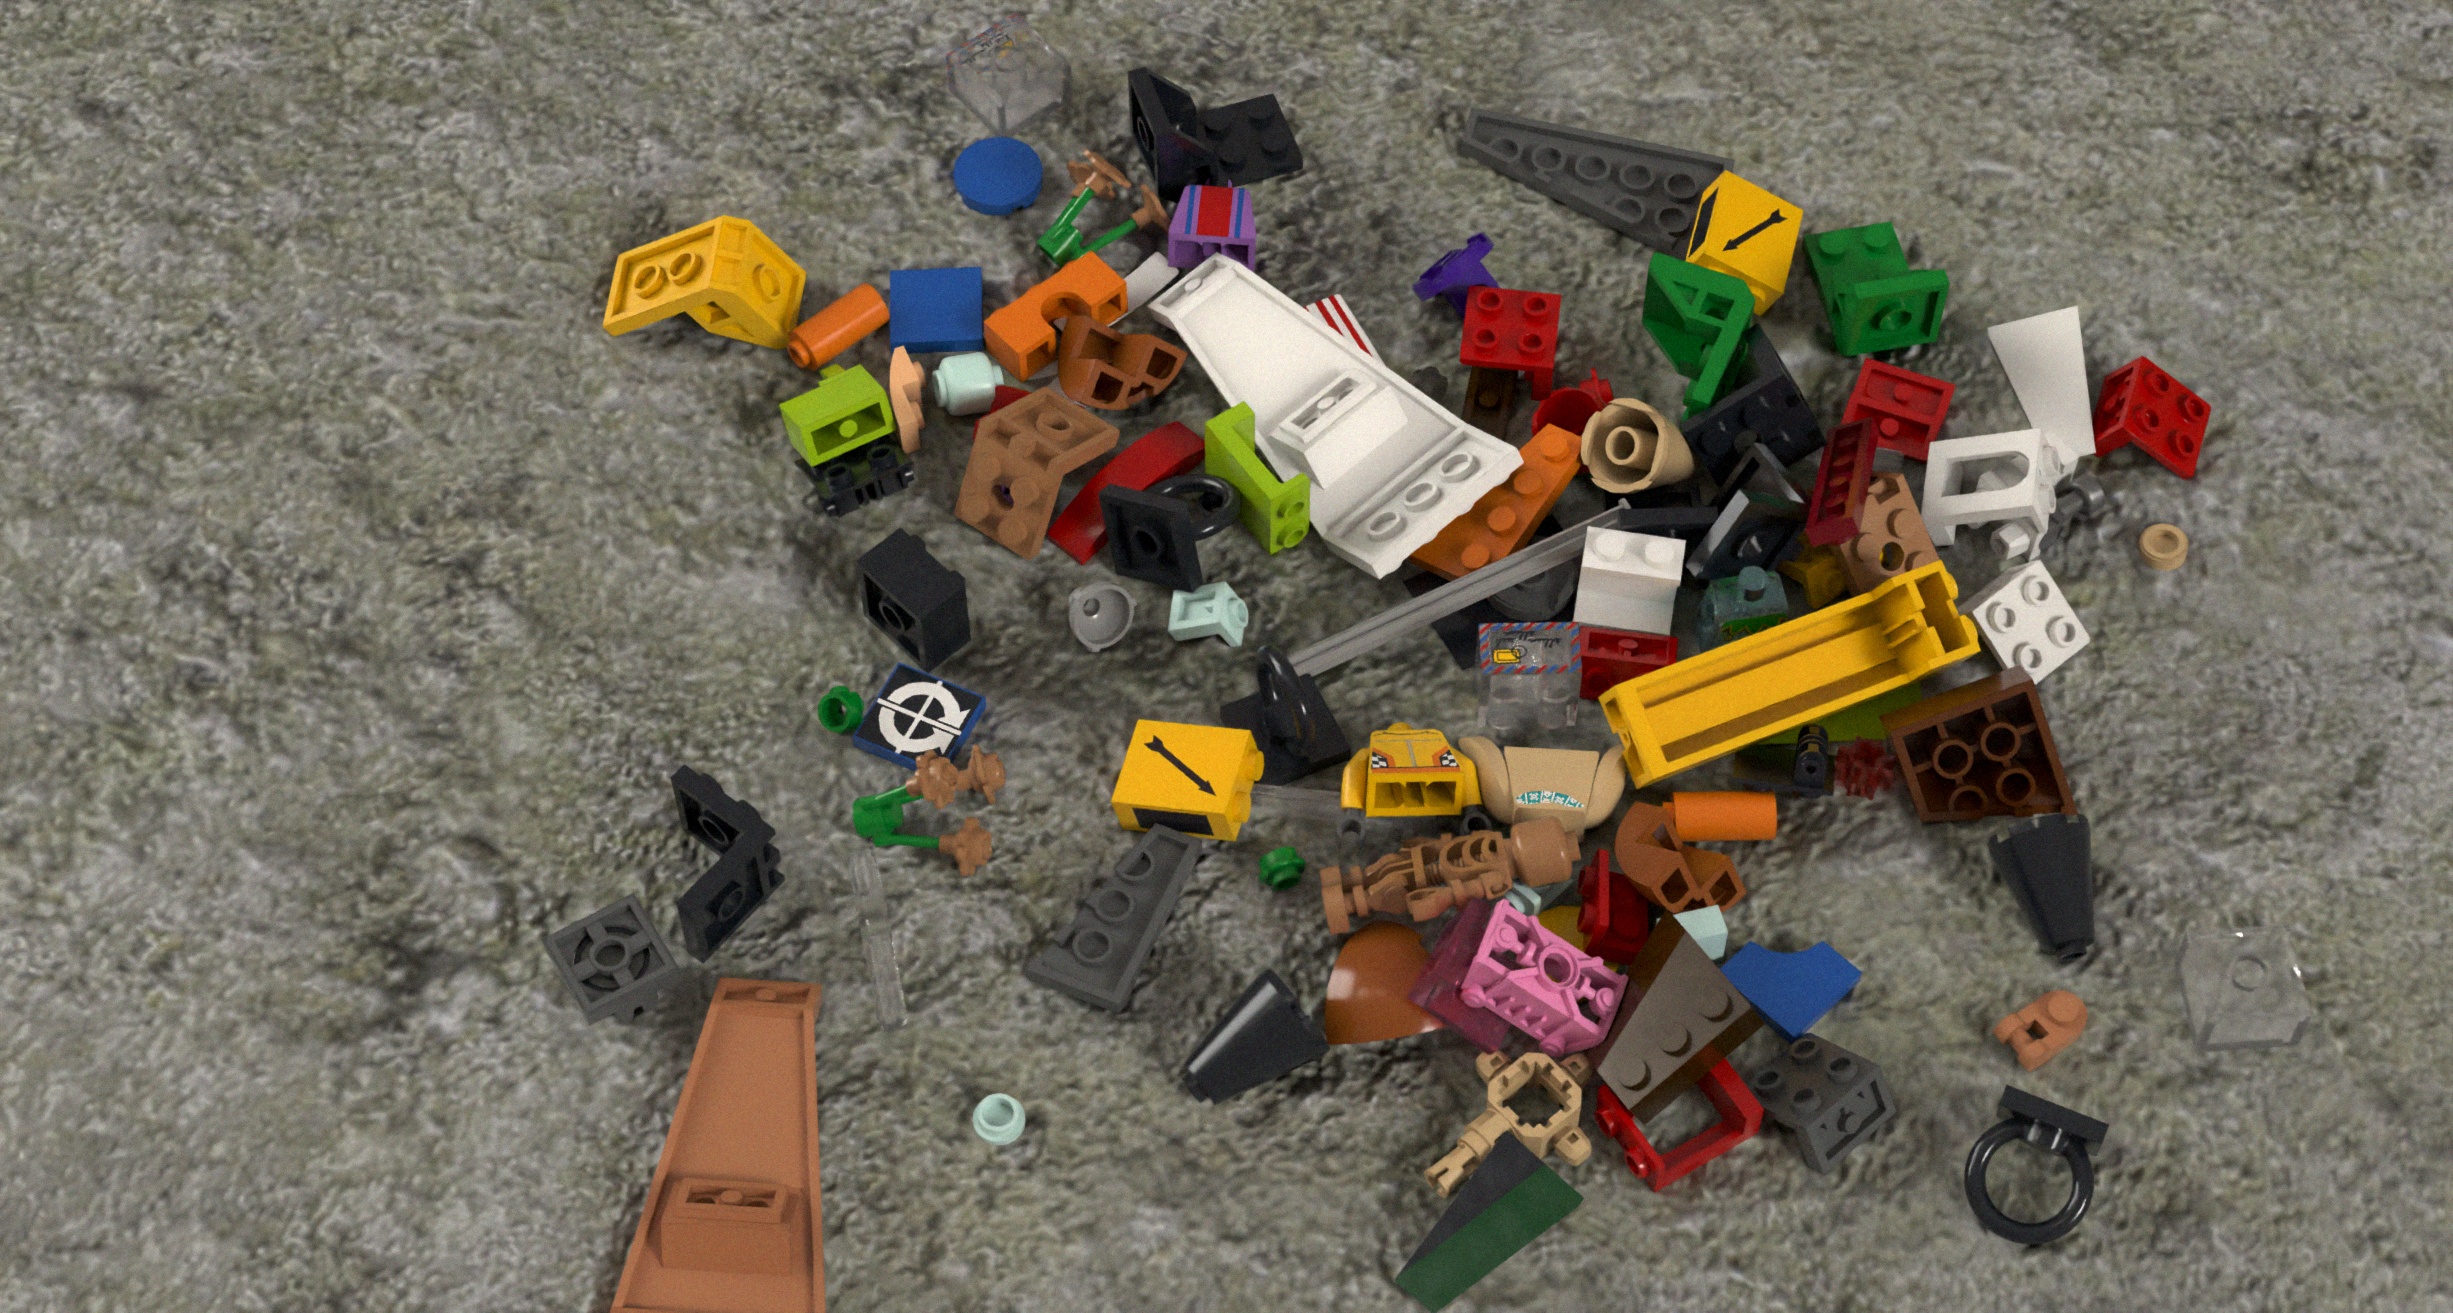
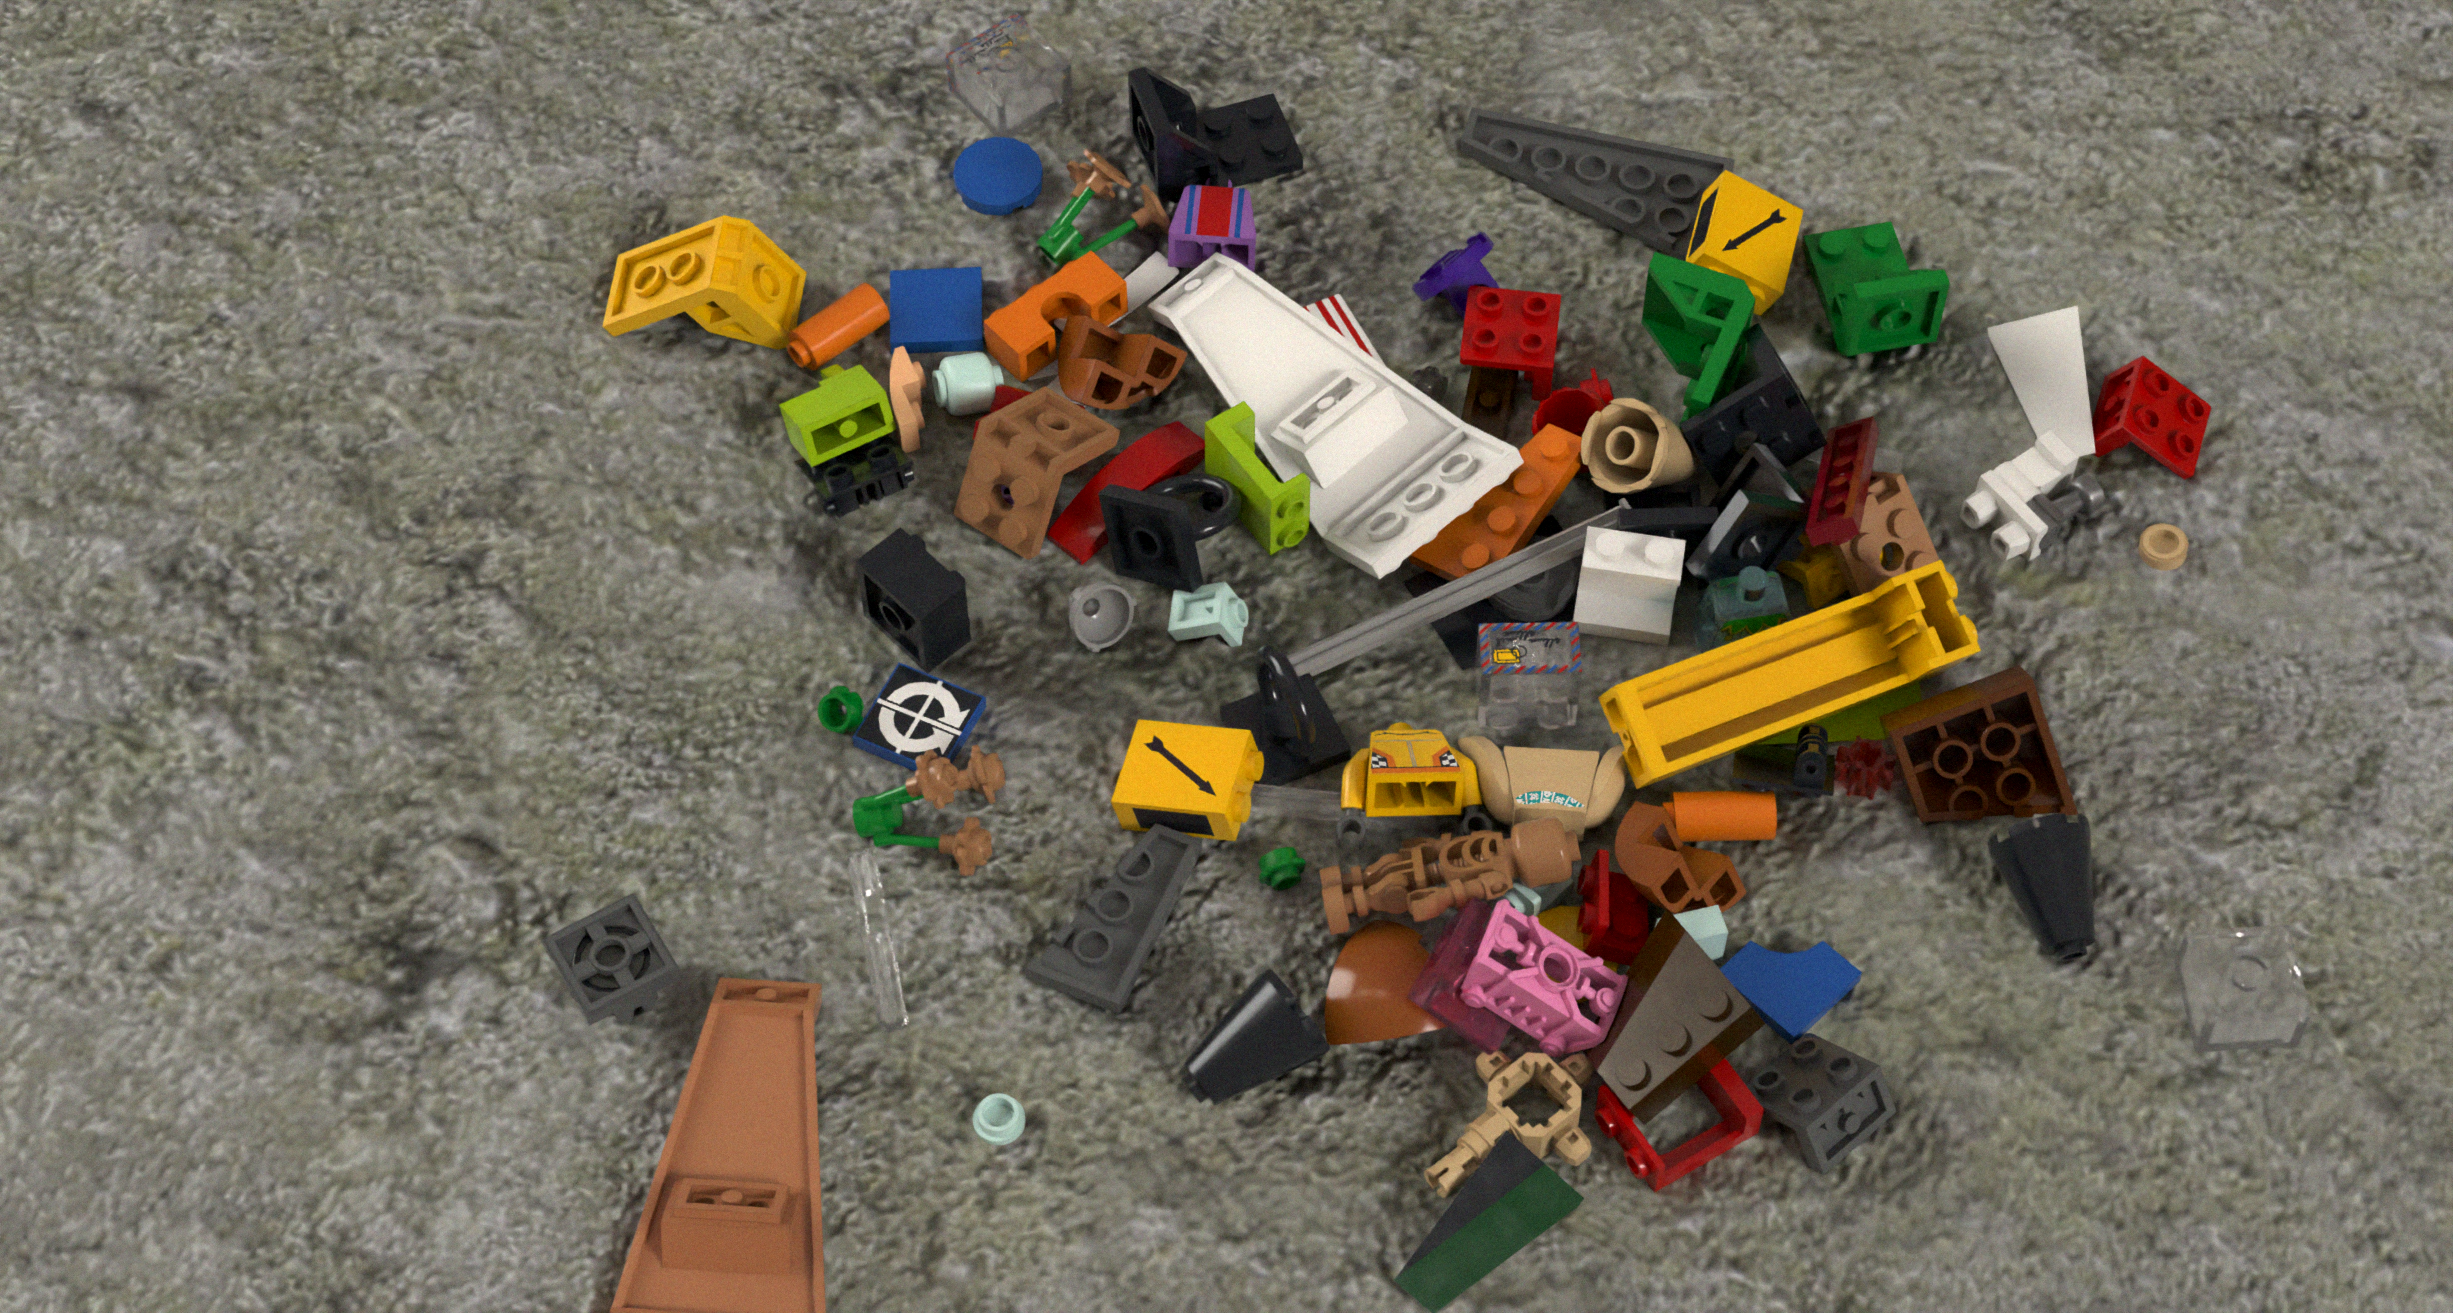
black bracket [670,764,785,964] -> none
red bracket [1573,626,1678,700] -> none
red slope [1840,358,1956,465] -> none
white panel [1921,428,2060,547] -> none
white bracket [1956,559,2090,684] -> none
black tile [1964,1085,2109,1244] -> none
nougat plate [1993,990,2088,1072] -> none

